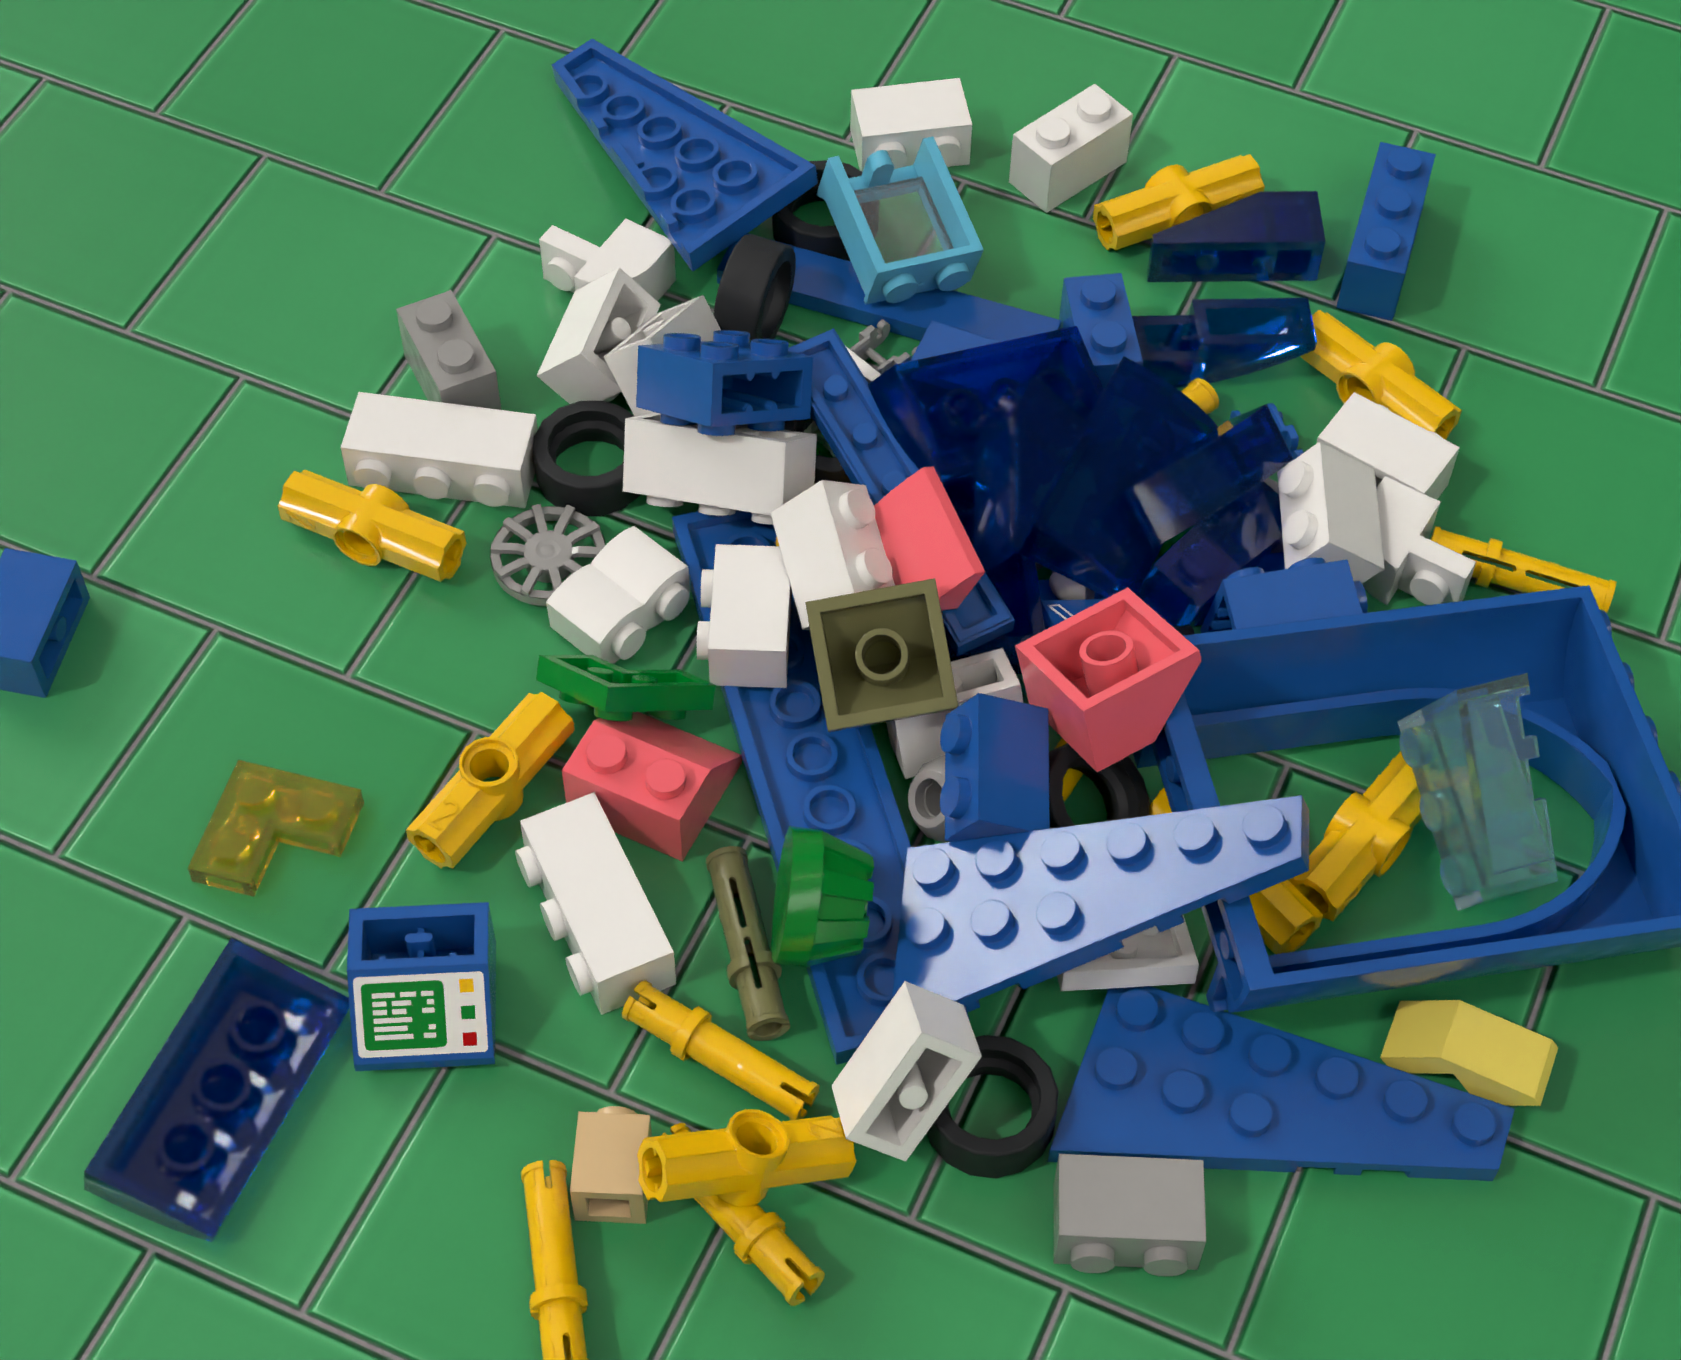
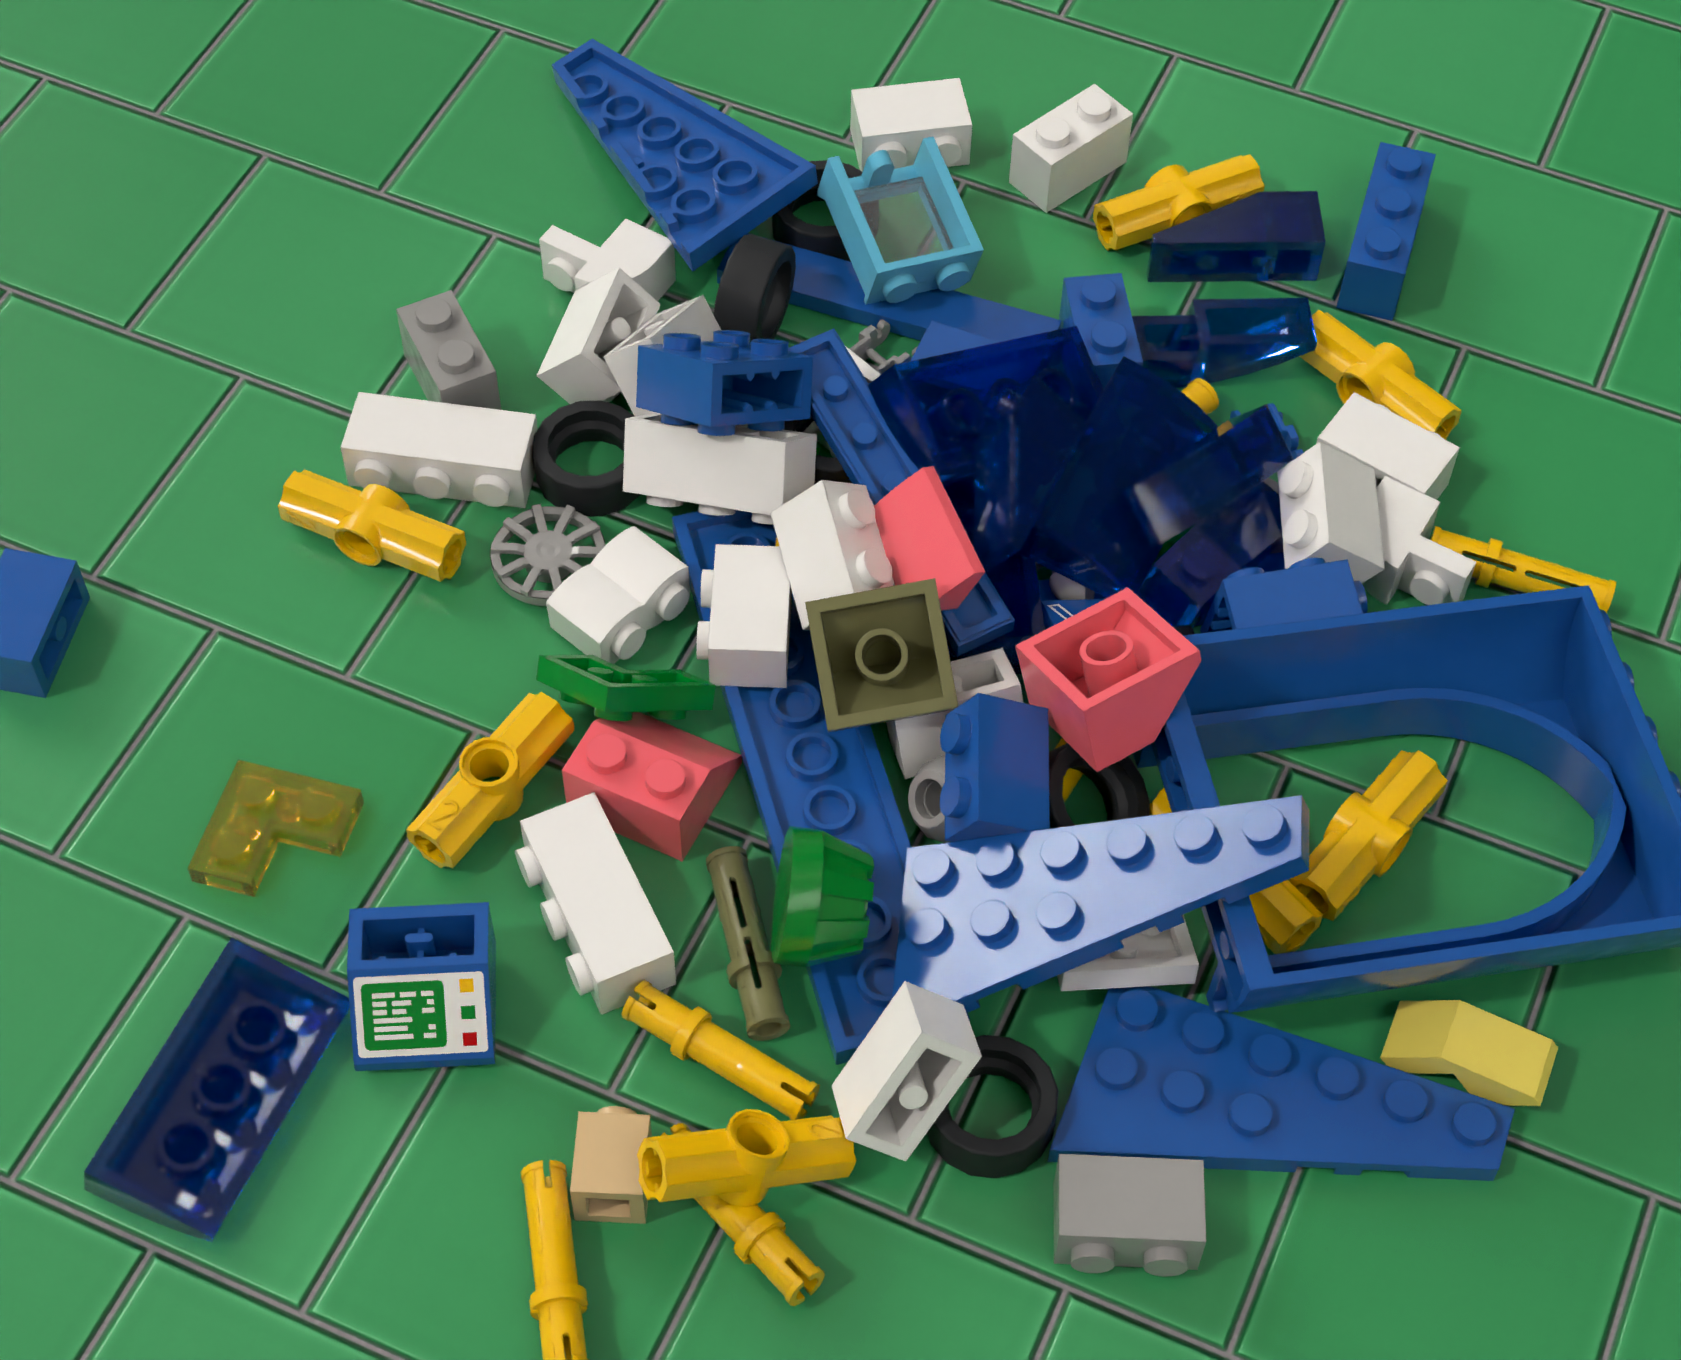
clear light blue wedge [1397,673,1558,911] -> none

